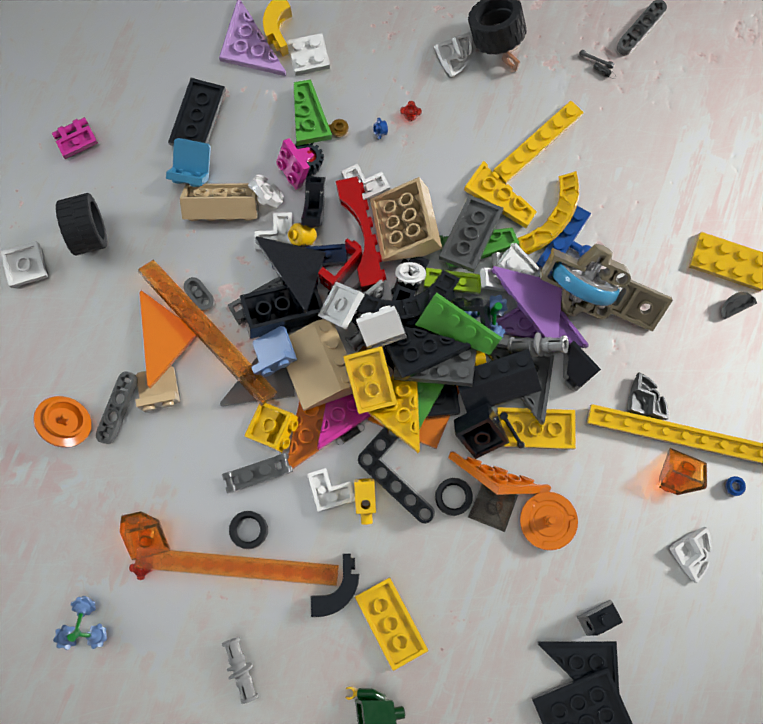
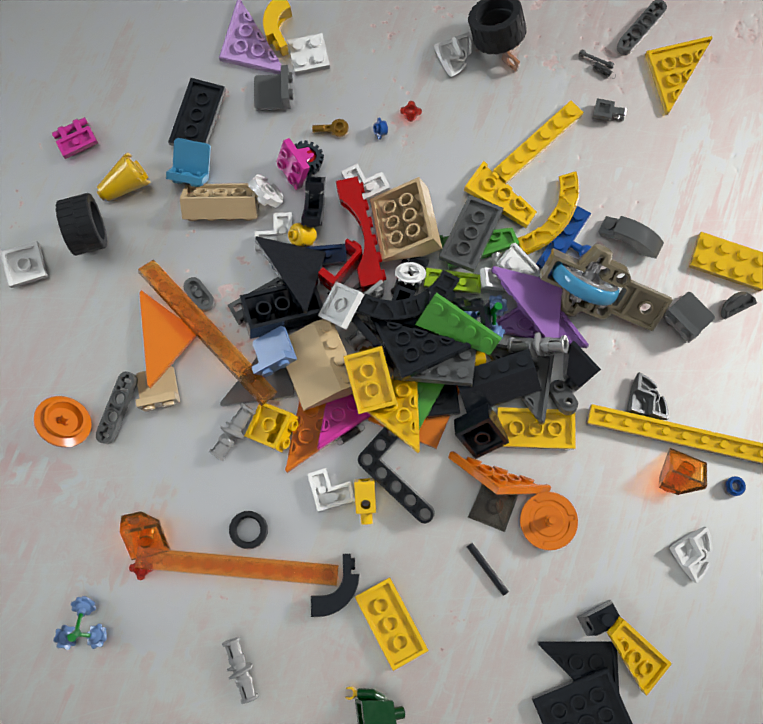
dark grey plate [221,452,293,493] -> none
bright green wing [293,79,332,146] -> none
white slope [356,306,407,349] -> none
black tyre [435,478,473,516] -> none
black hinge [500,412,525,449] -> none
none -> yellow cone [97,152,150,201]
none -> light grey piece [209,403,256,461]
none -> dark grey bracket [254,65,293,110]
none -> black bar [467,542,509,596]
none -> dark grey plate [549,380,578,415]
none -> dark grey plate [593,98,627,121]
none -> dark grey arch [598,216,664,259]
none -> yellow wing [606,616,672,696]
none -> yellow tile [645,36,713,115]
none -> dark grey bracket [663,292,715,343]

